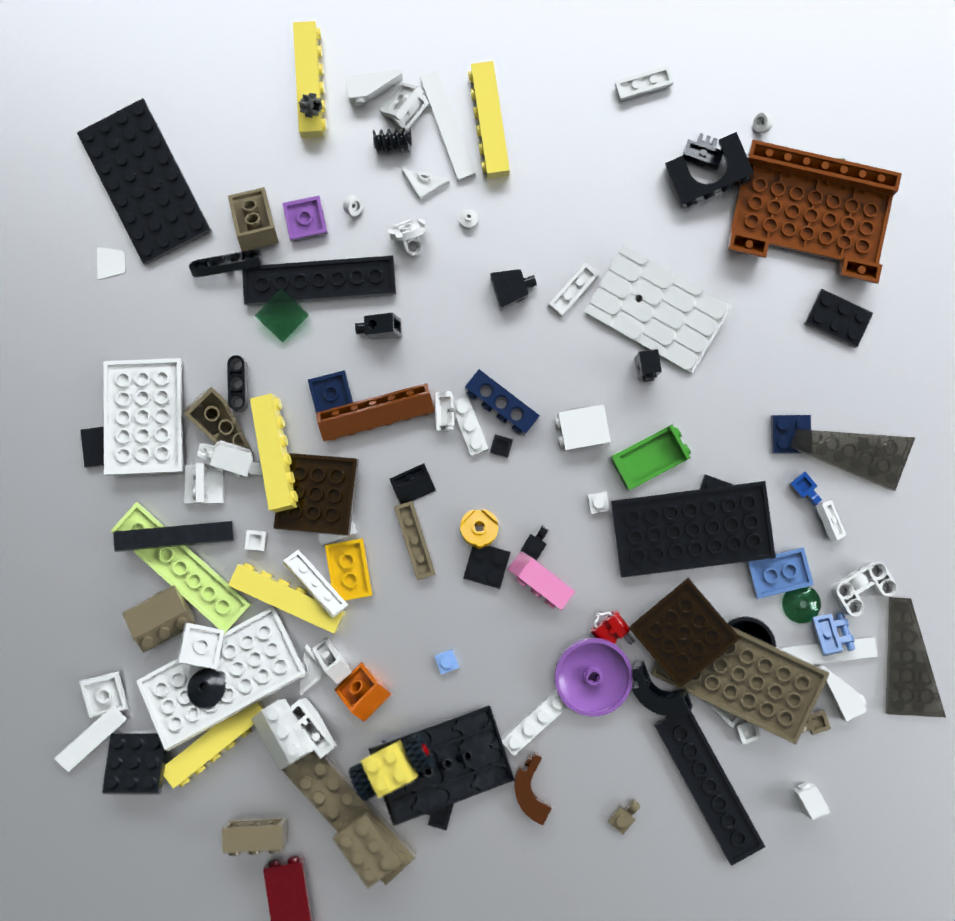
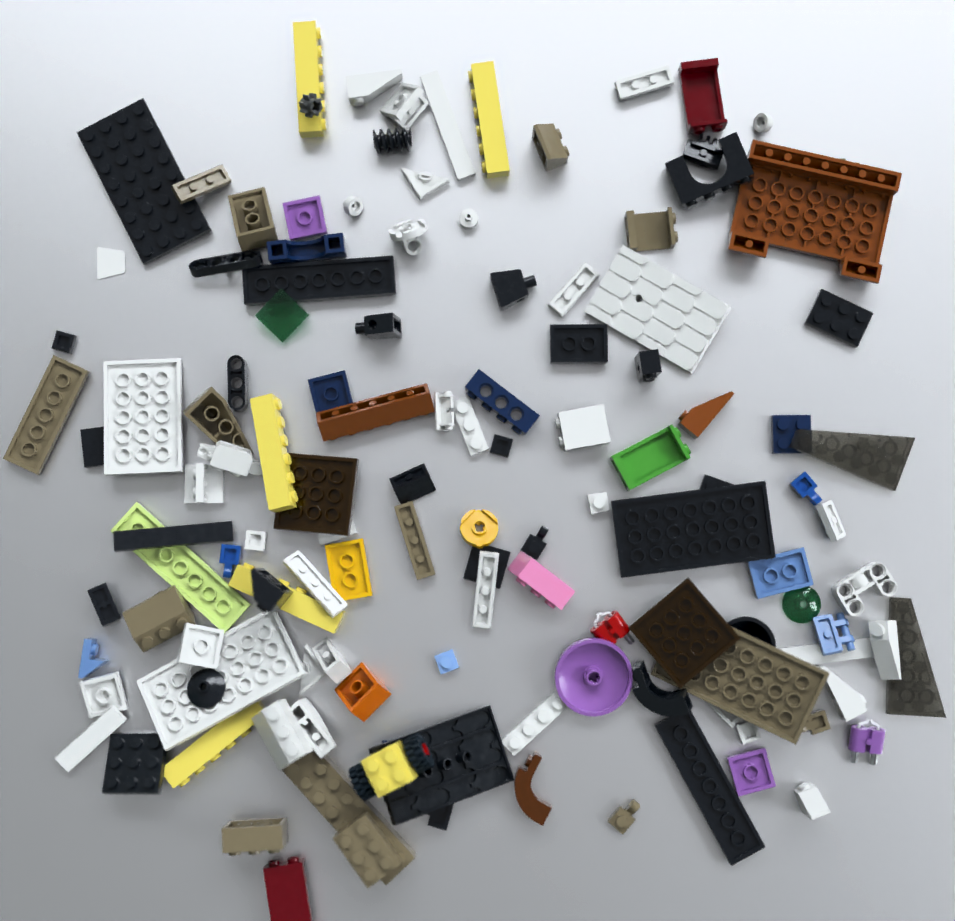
none -> dark tan plate [3,355,90,475]
none -> black tile [52,330,77,354]
none -> medium blue slope [78,638,109,678]
none -> black hinge [87,583,121,627]
none -> plate [171,164,231,204]
none -> blue plate [219,544,242,578]
none -> black slope [251,568,293,613]
none -> dark blue arch [267,233,347,264]
none -> white tile [471,551,499,629]
none -> dark tan slope [532,123,569,172]
none -> black plate [550,324,608,363]
none -> dark tan panel [624,207,678,252]
none -> dark orange slope [677,391,734,439]
none -> dark red panel [678,58,728,135]
none -> medium lavender plate [726,747,776,797]
none -> medium lavender piece [848,718,886,765]
none -> white slope [869,620,901,680]

